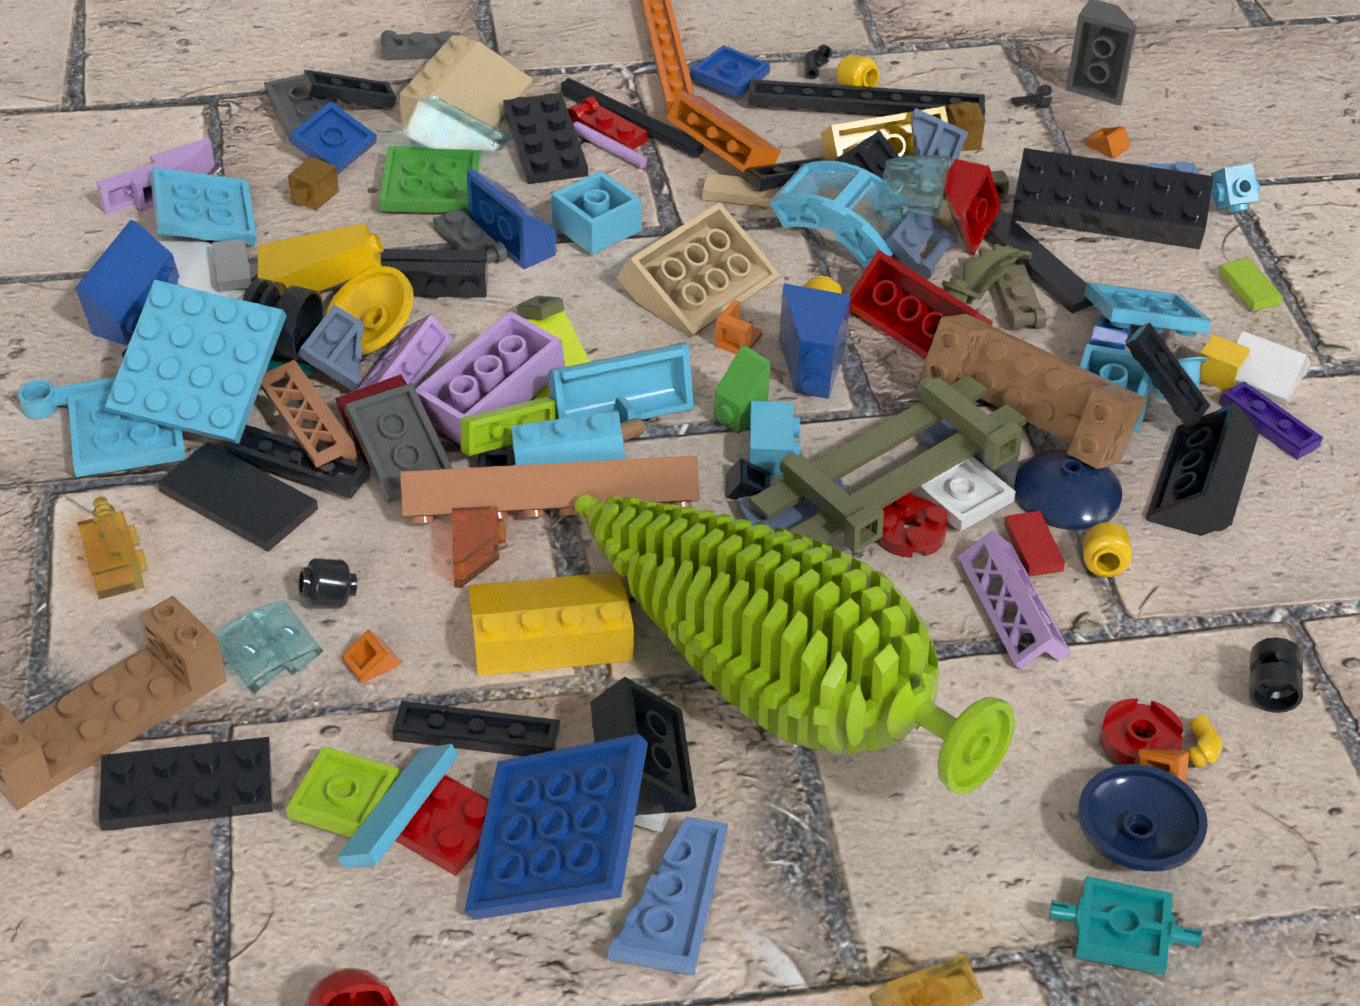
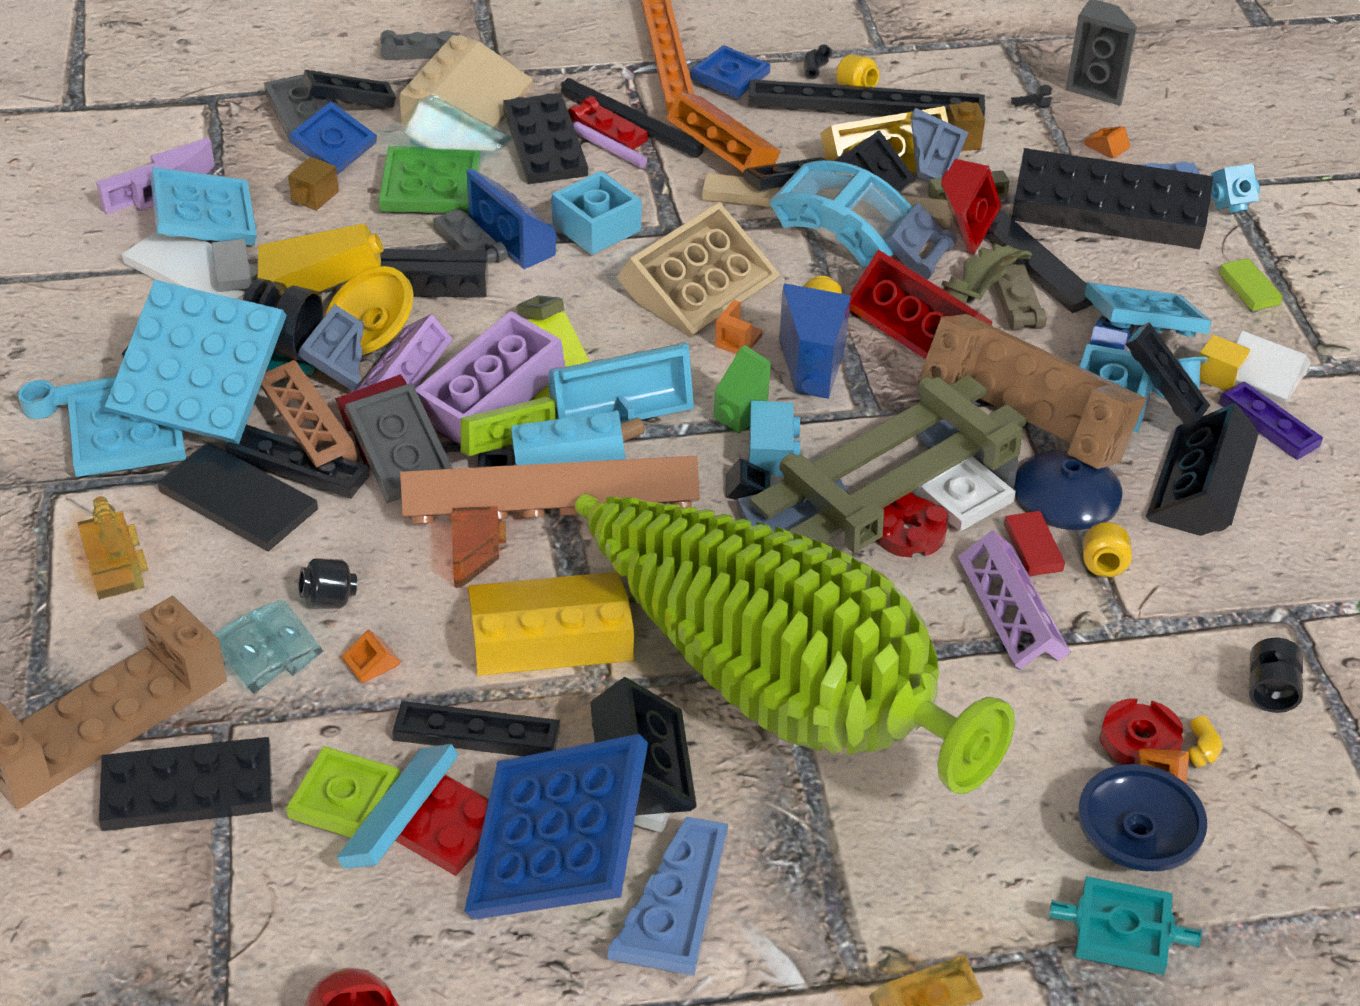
blue slope [75,220,180,346] -> none
clear light blue slope [875,155,950,219] -> none

